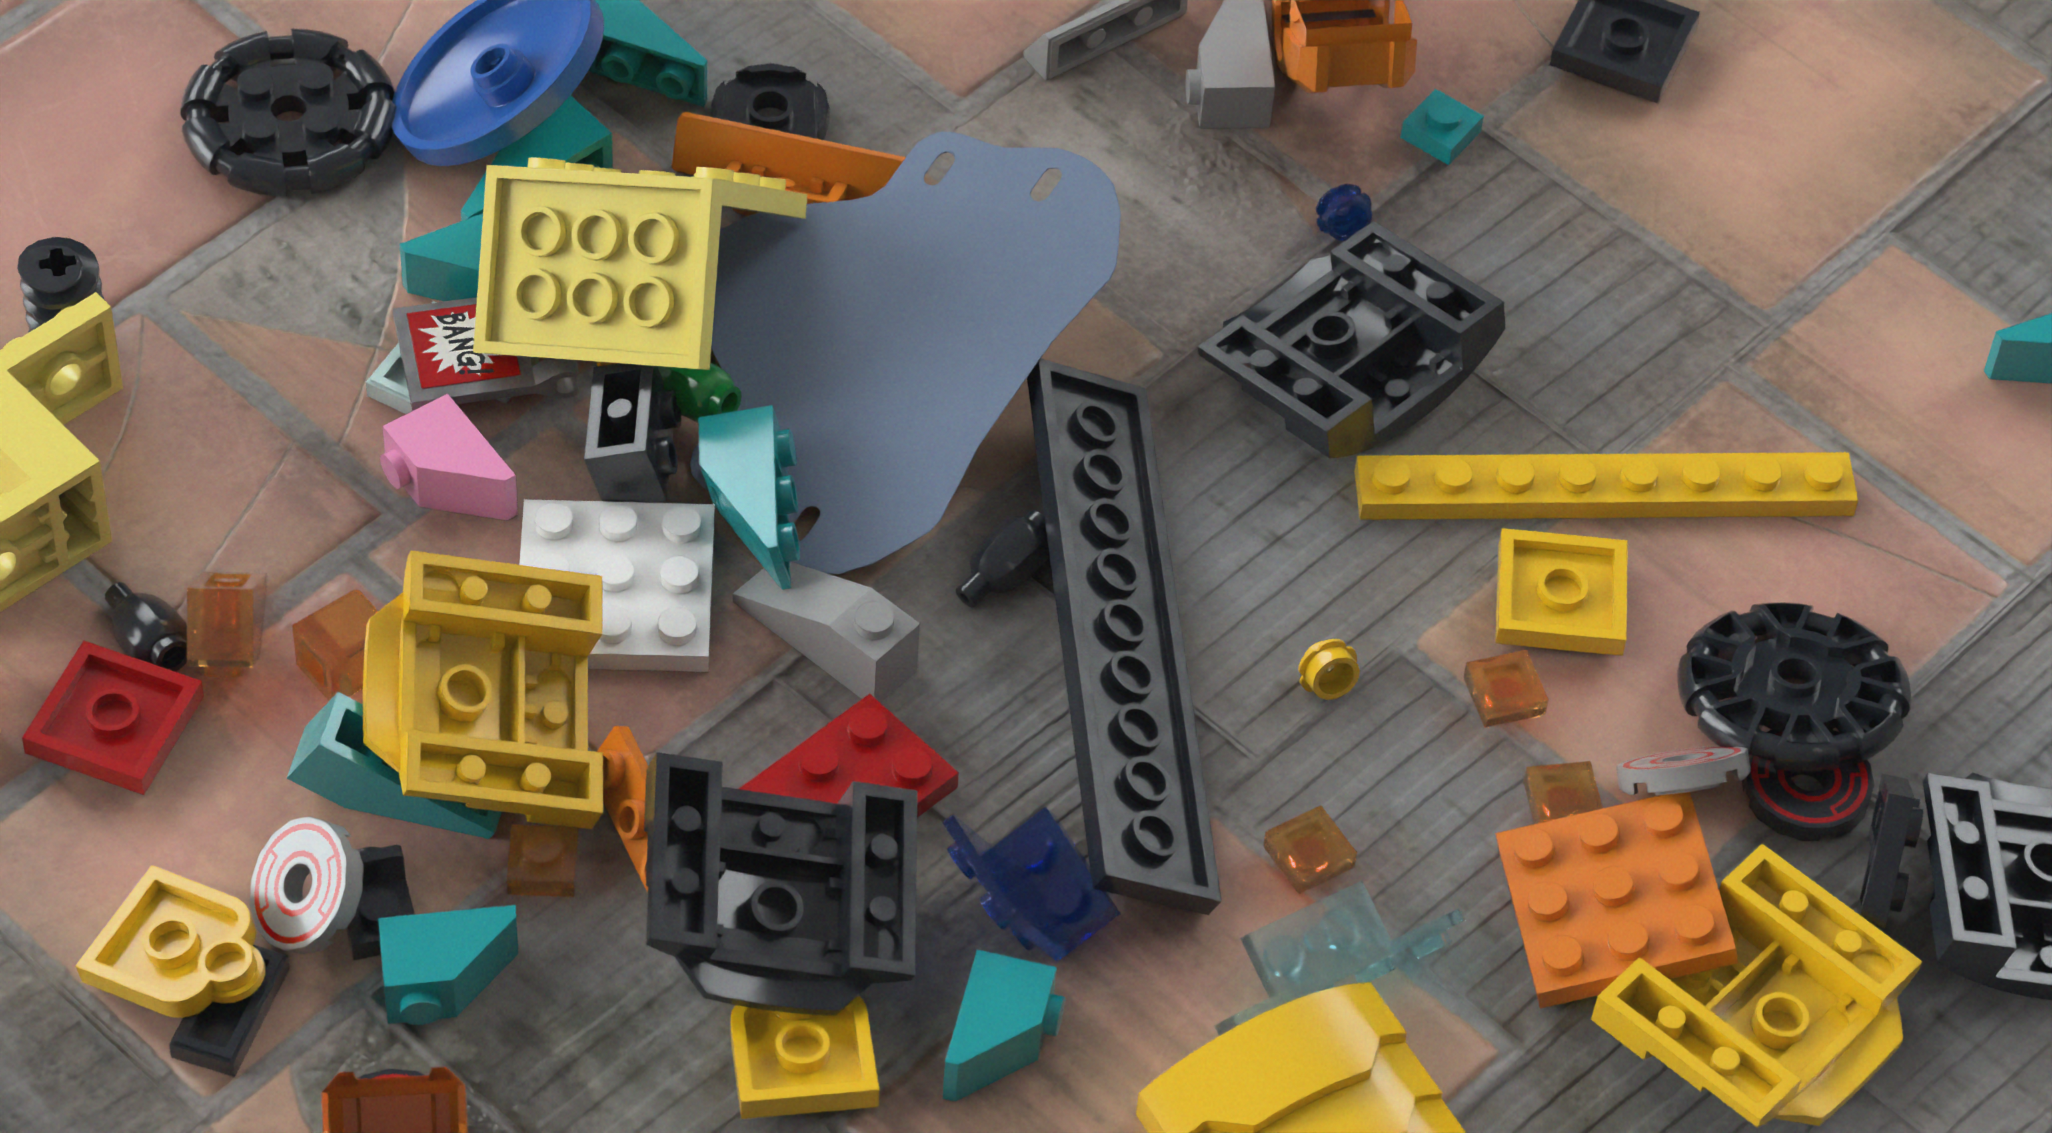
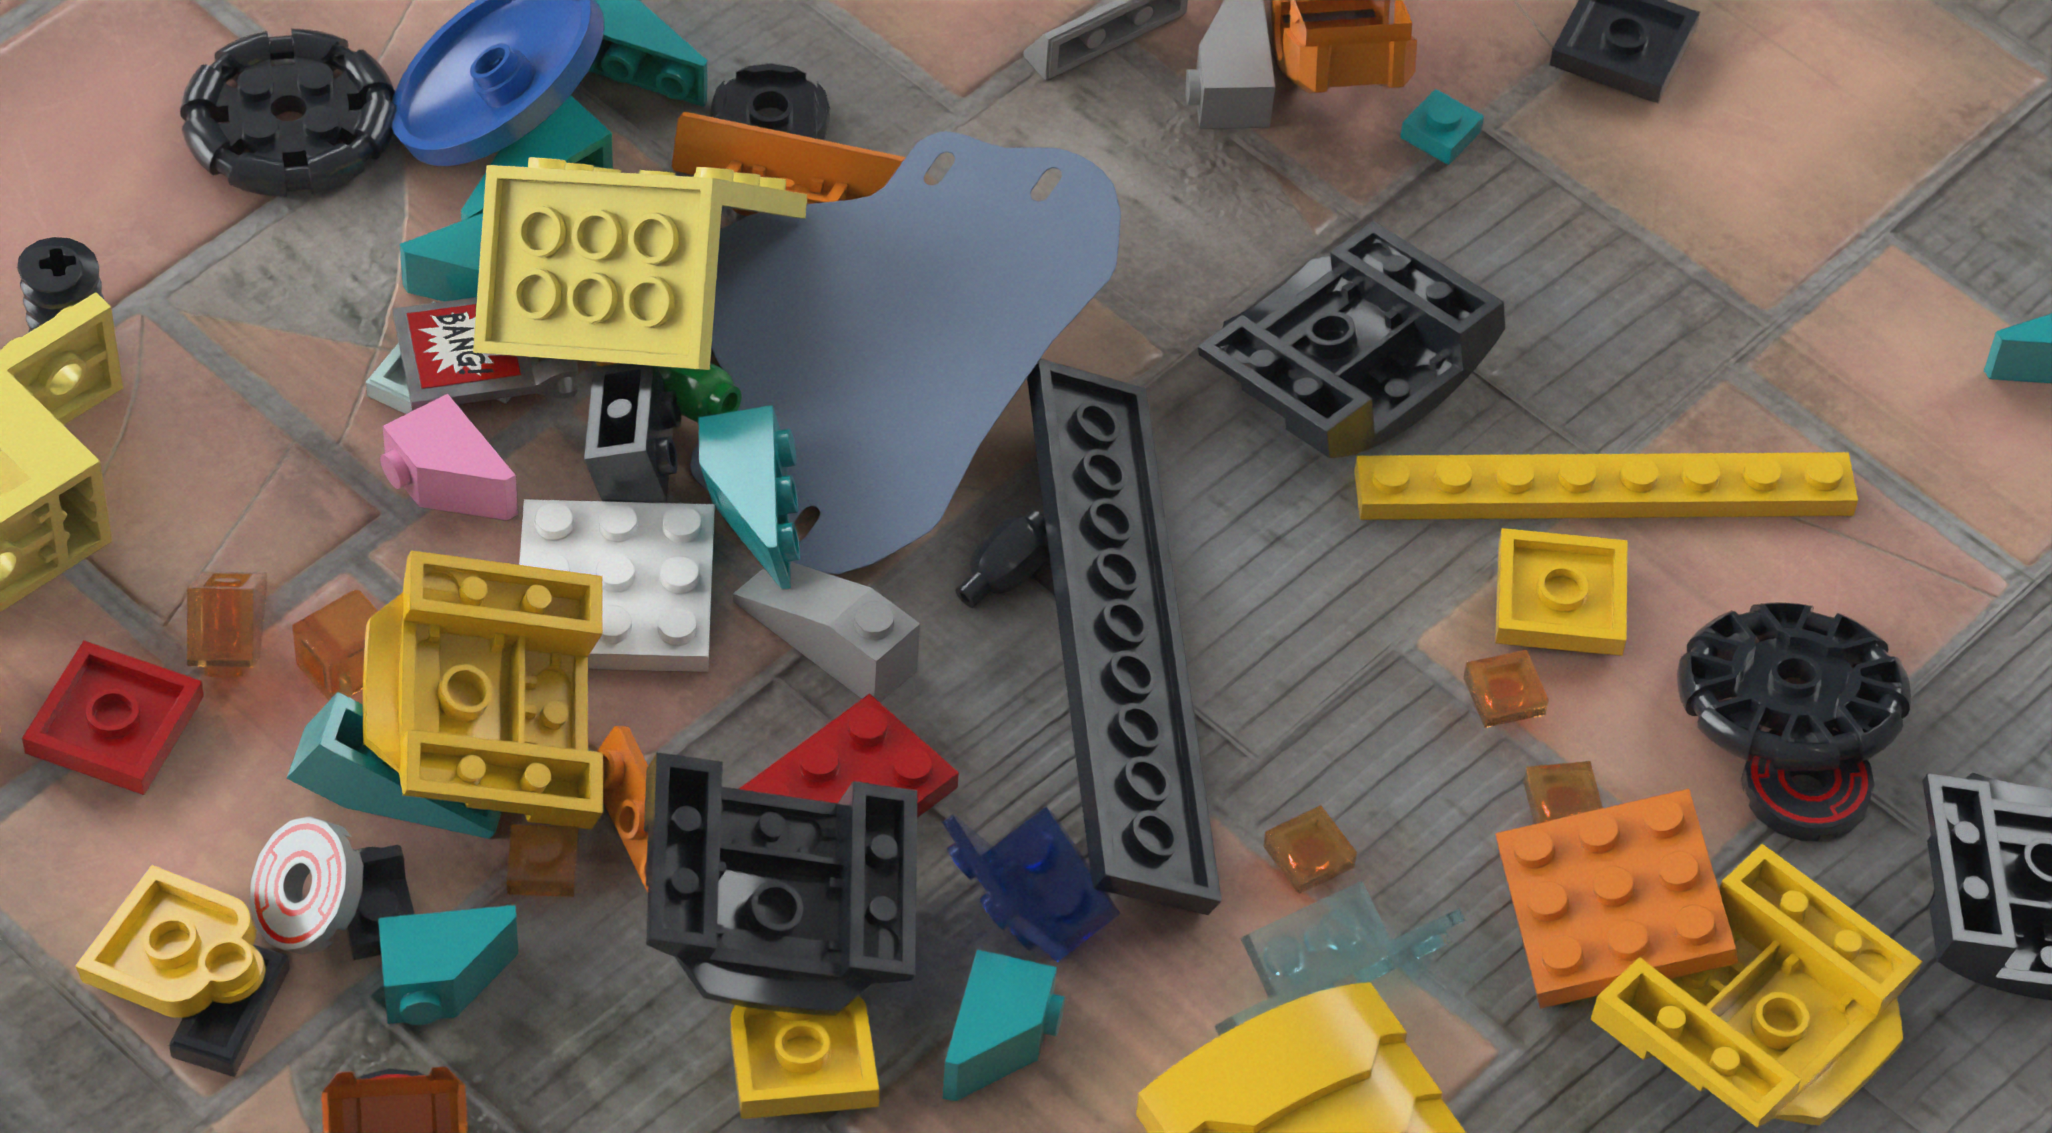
black plant [105,582,191,672] -> none
yellow plate [1298,639,1360,700] -> none
clear blue plate [1315,184,1372,241] -> none
light grey tile [1616,746,1751,795] -> none
black plate [1857,774,1924,928] -> none

